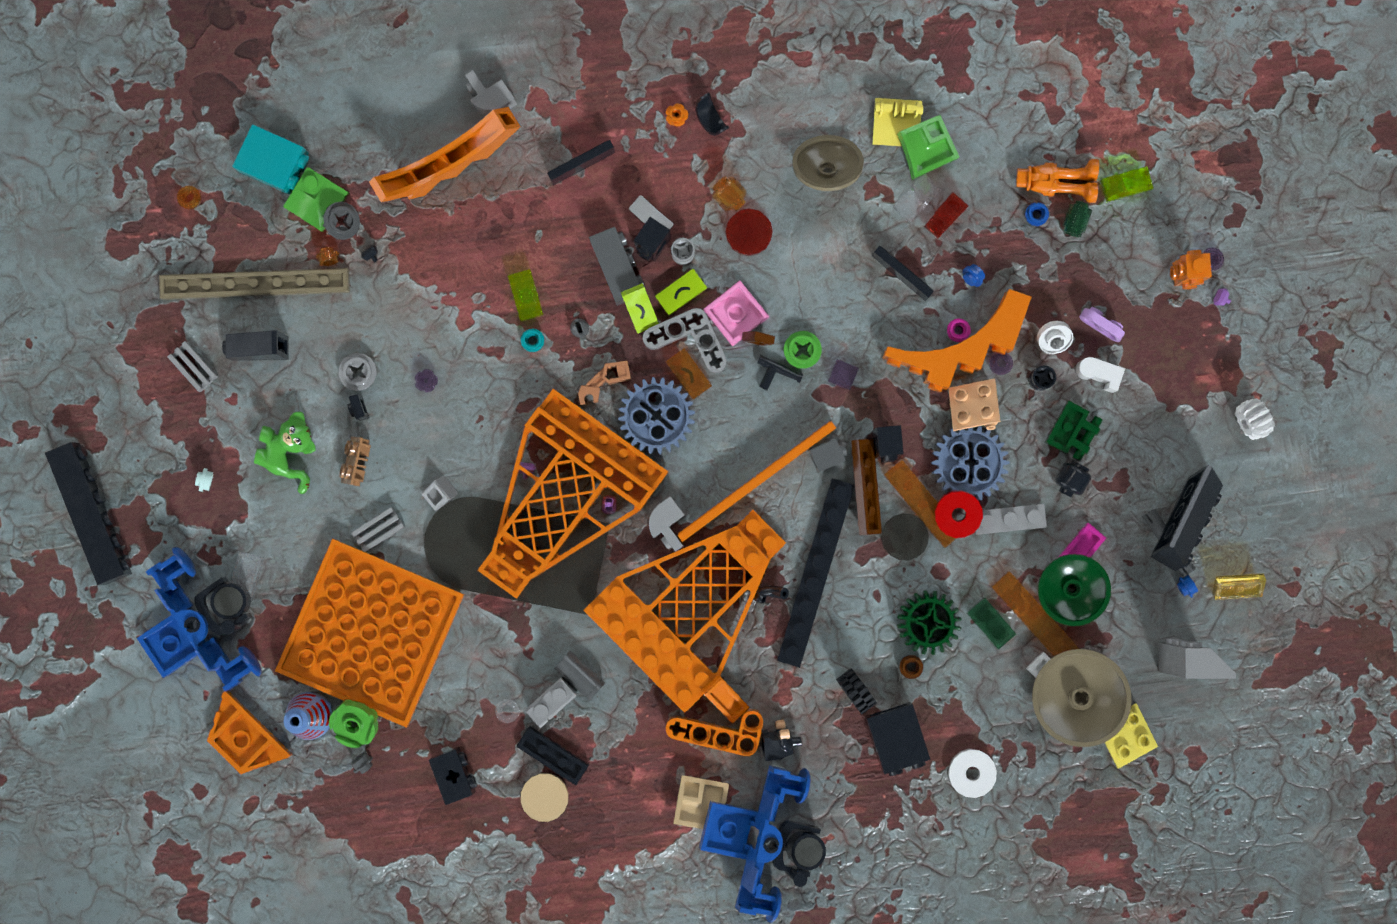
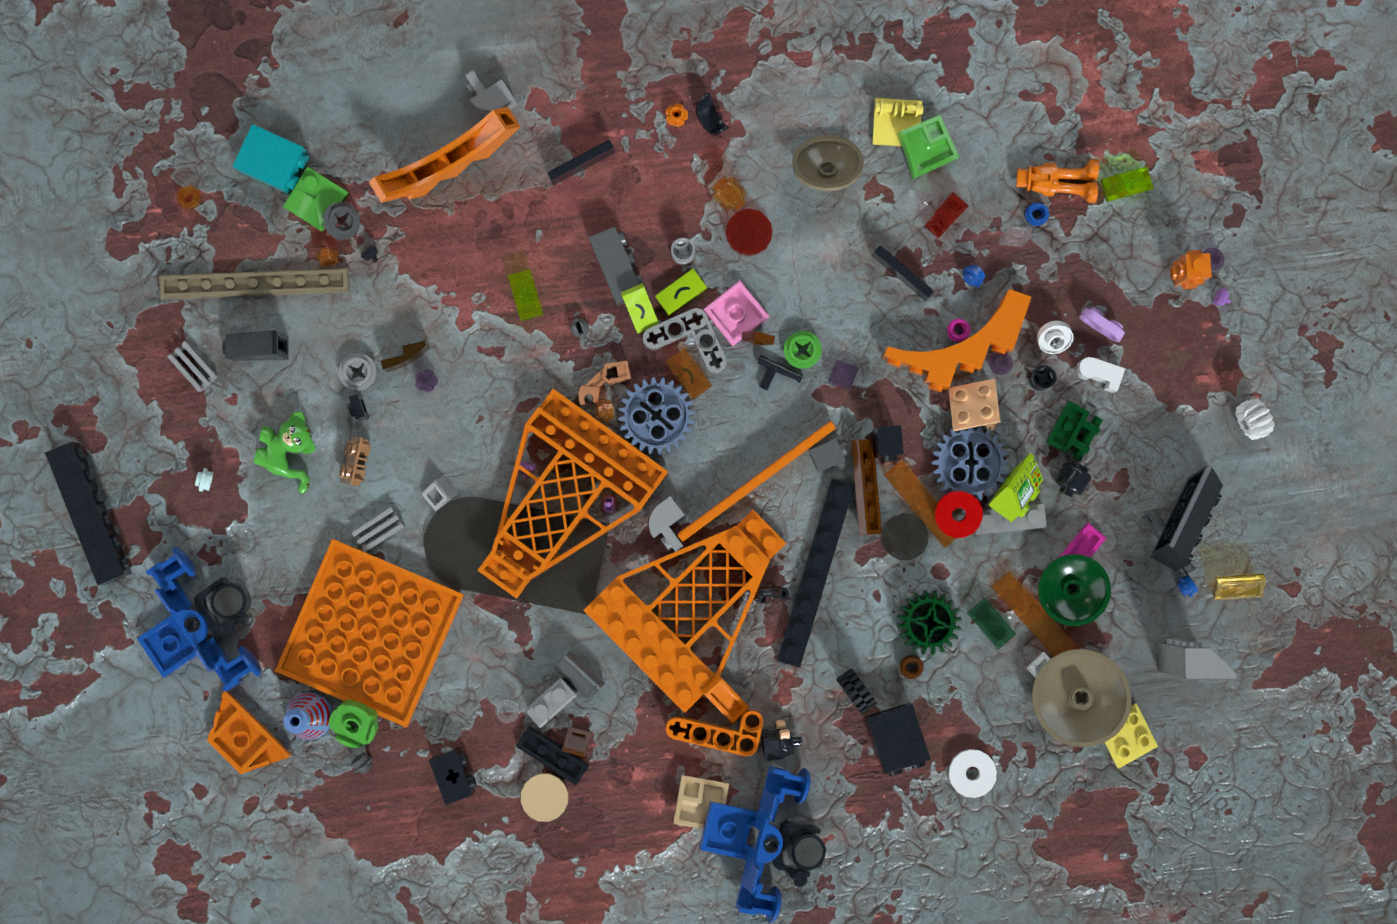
teal plate [521,329,545,352] -> none
white sticker [629,195,674,229] -> none
black brick [634,217,671,261] -> none
clear green brick [1062,201,1092,238] -> none
none -> dark brown slope [381,341,430,372]
none -> reddish brown tile [562,726,592,757]
none -> clear orange plate [596,398,614,422]
none -> lime slope [988,453,1043,522]
none -> clear tile [998,226,1032,247]

